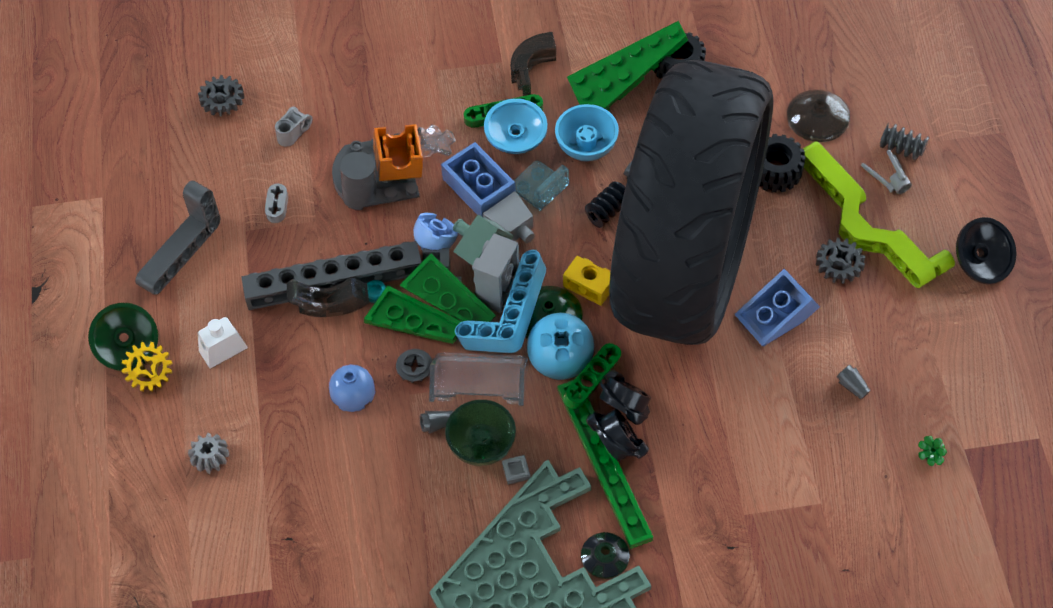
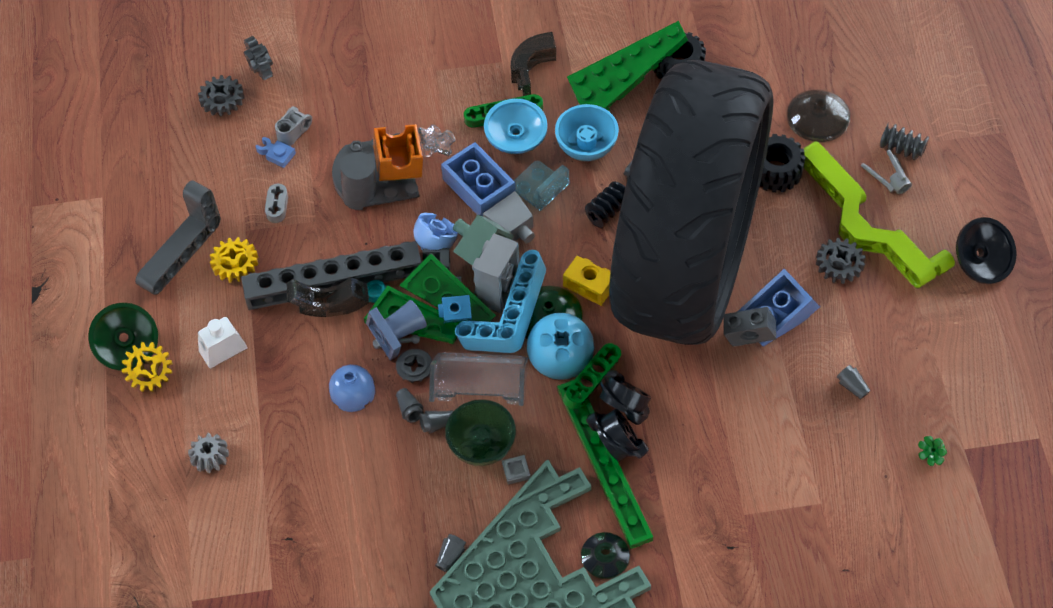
none -> yellow gear [210,237,259,283]
none -> dark grey gear [243,36,273,80]
none -> medium blue plate [256,137,296,168]
none -> sand blue plant [366,300,427,361]
none -> light grey hinge [373,335,420,349]
none -> dark grey cone [396,388,424,423]
none -> dark grey cone [435,534,466,572]
none -> dark azure brick [438,295,472,323]
none -> dark grey brick [724,307,776,347]

